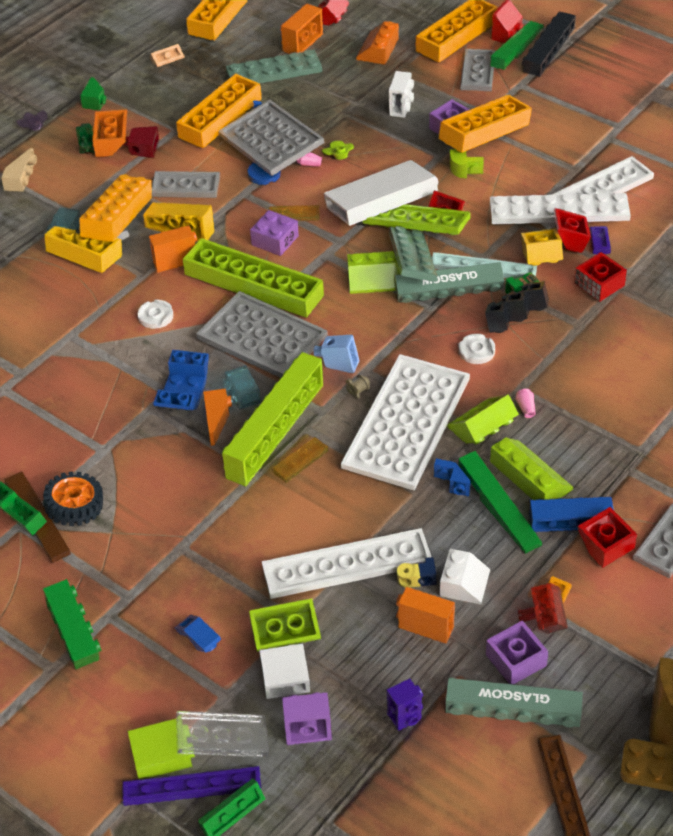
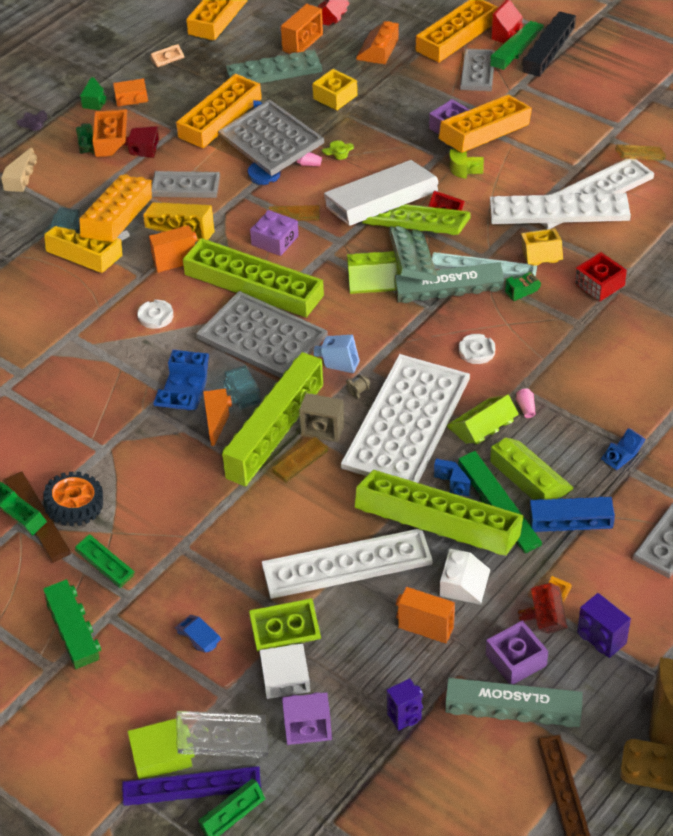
white brick [389,71,414,118] -> none
leg [397,557,437,588] -> none
black brick [485,281,549,333] -> none
red slope [553,208,591,253] -> none
red slope [578,507,637,568] -> none
dark purple tile [589,226,611,254] -> none
none -> green hinge [75,534,135,588]
none -> orange brick [113,78,148,107]
none -> dark tan brick [299,393,344,443]
none -> yellow brick [312,69,357,110]
none -> lime brick [355,469,523,556]
none -> dark purple brick [577,593,631,658]
none -> blue slope [601,428,646,470]
none -> clear yellow tile [615,144,667,161]

